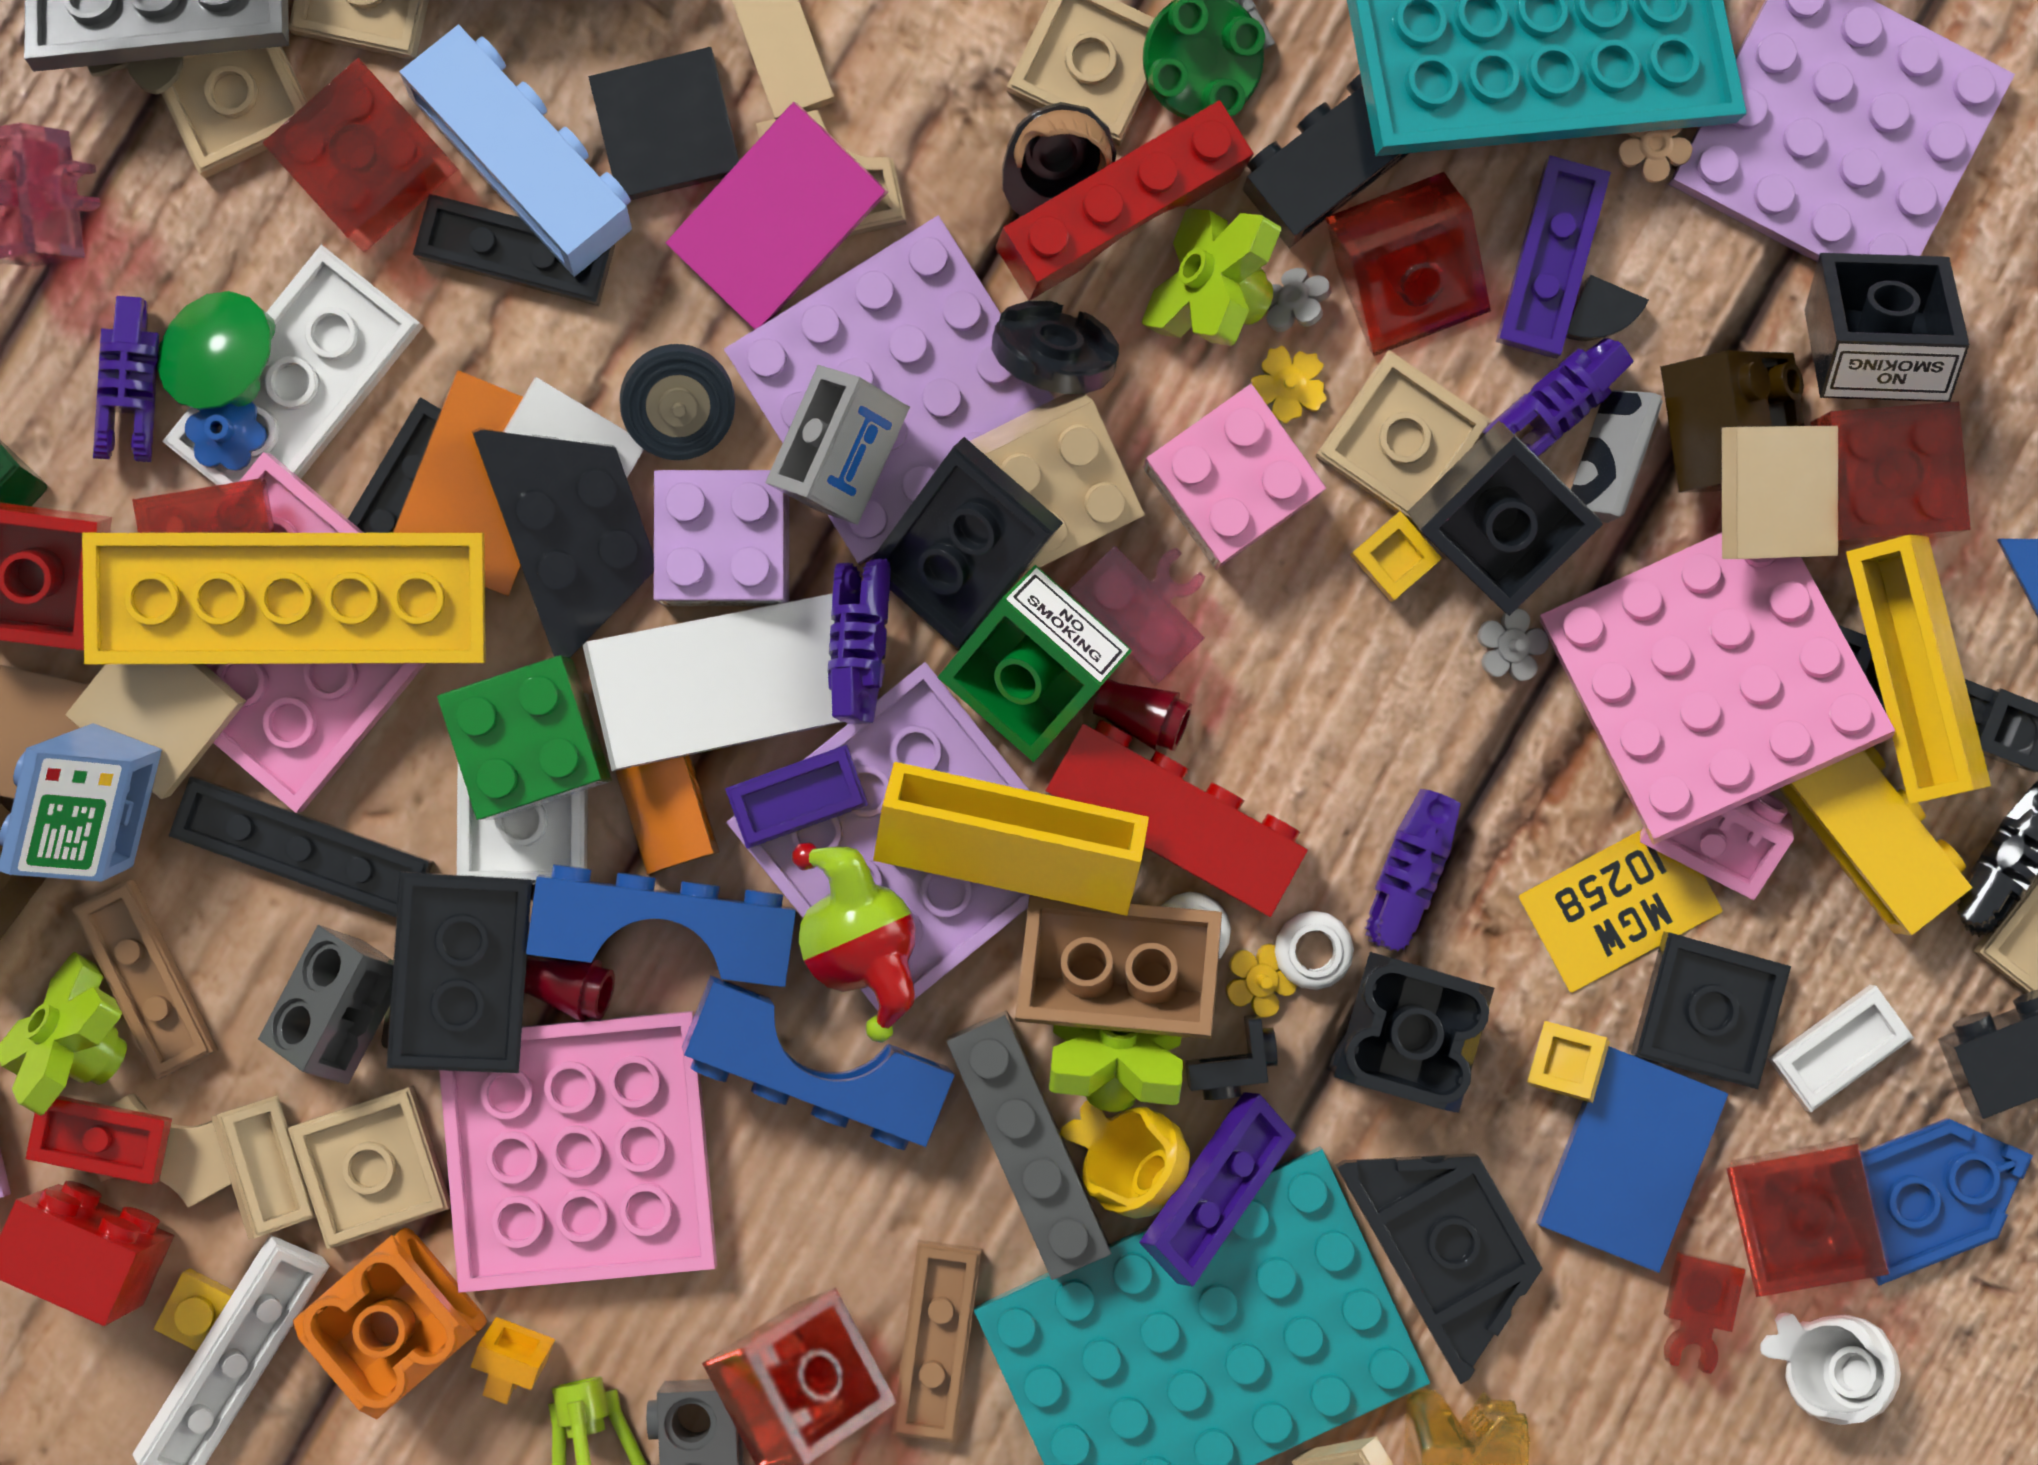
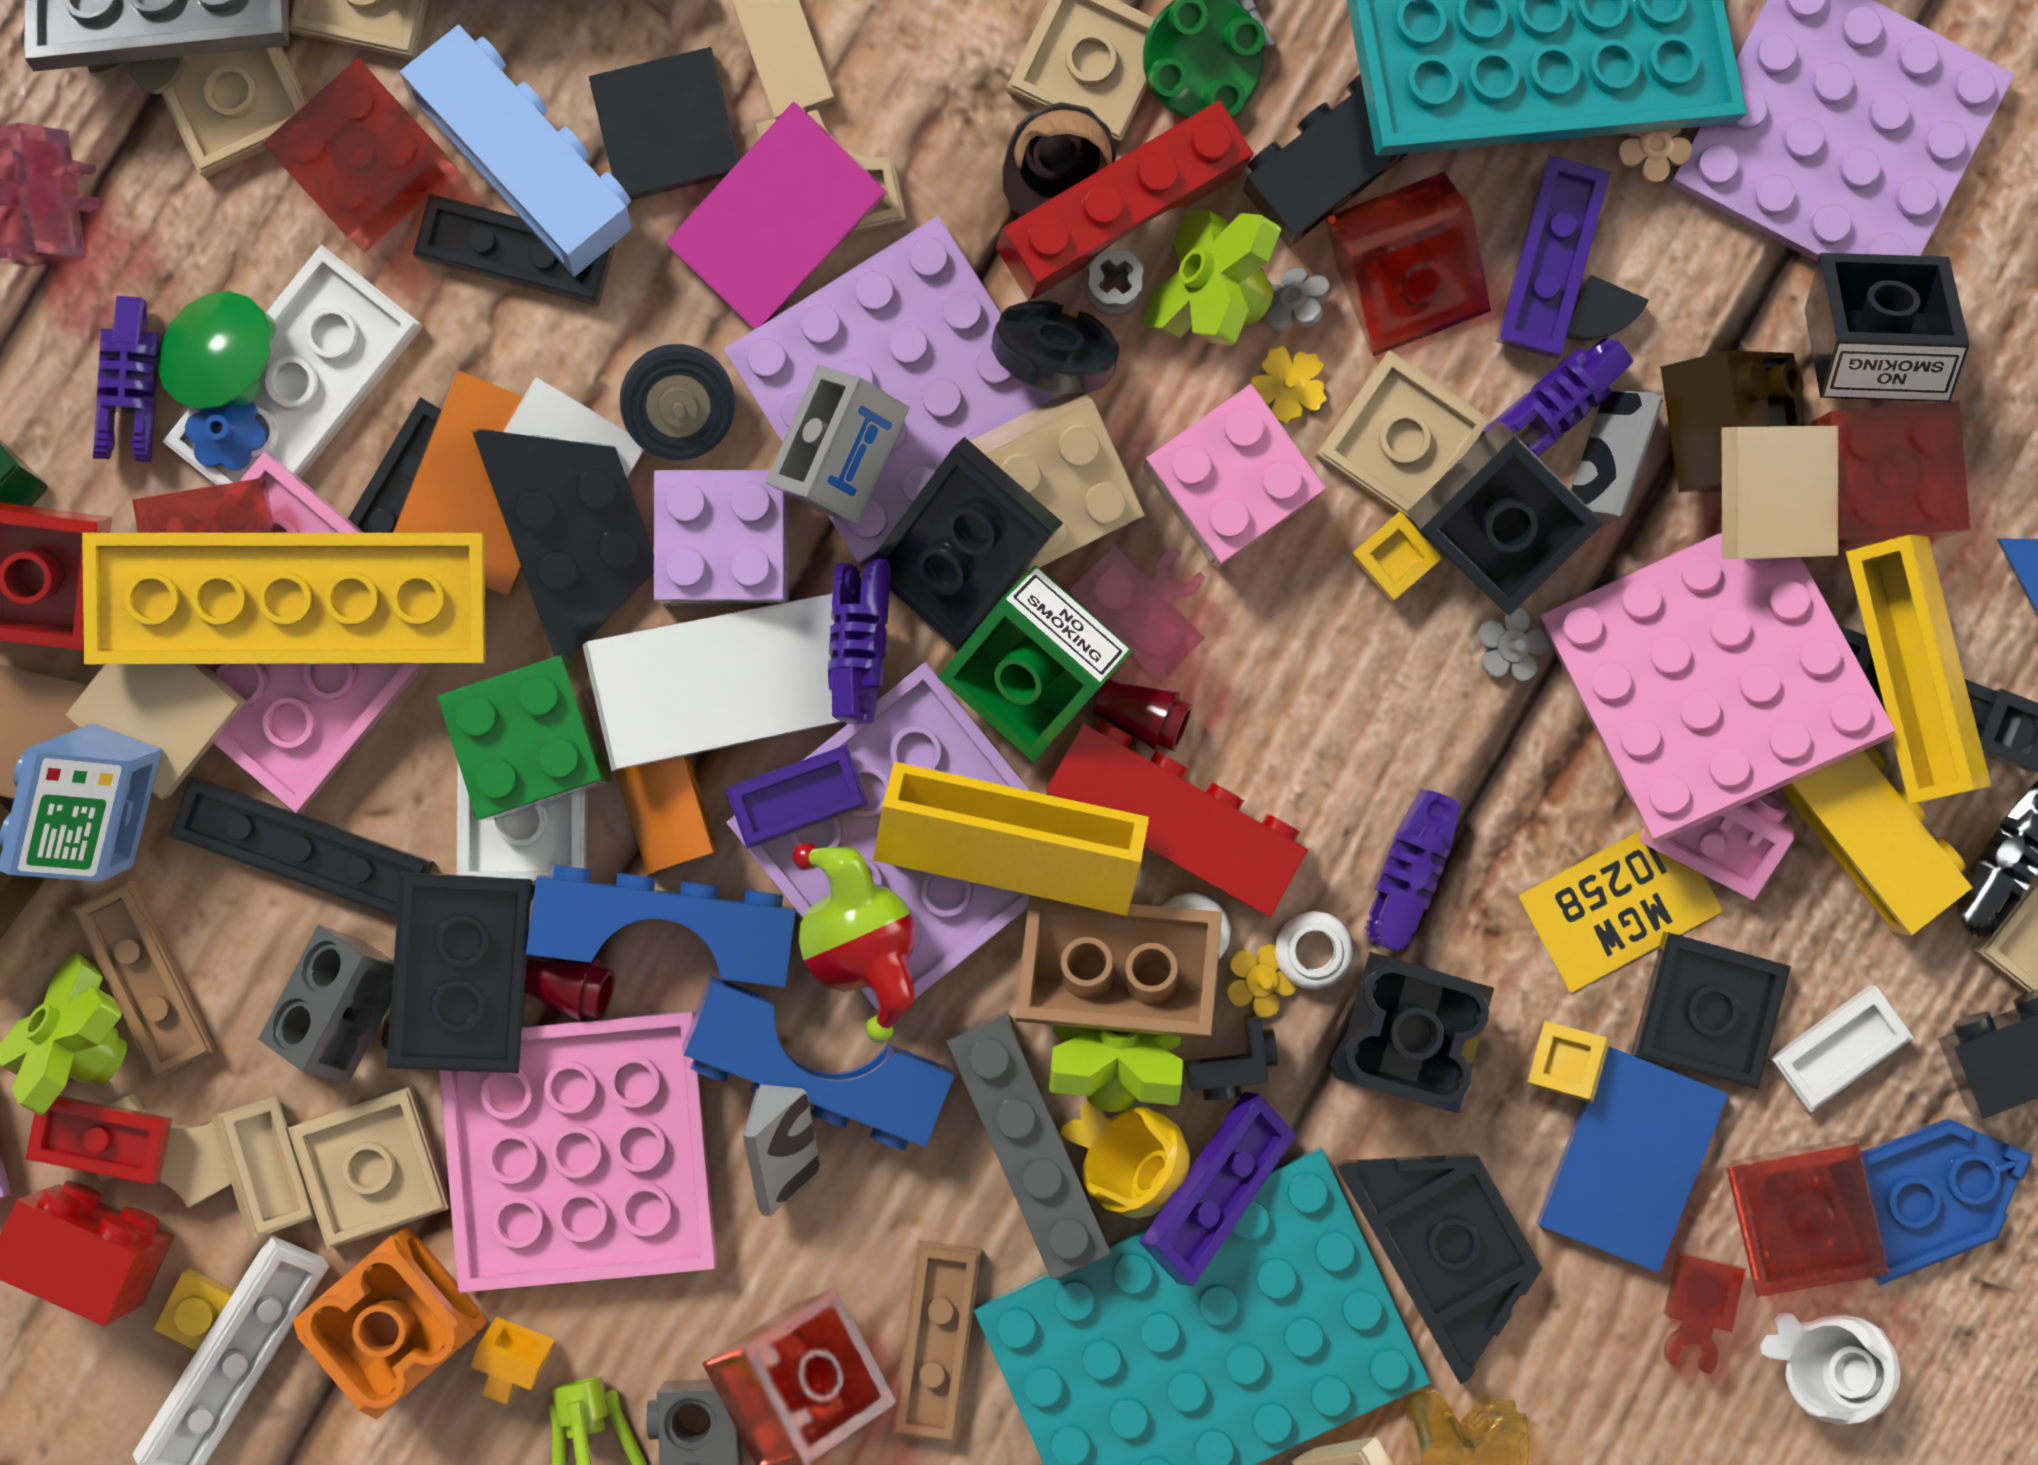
none -> light grey slope [743,1084,820,1216]
none -> light grey bush [1086,249,1144,316]

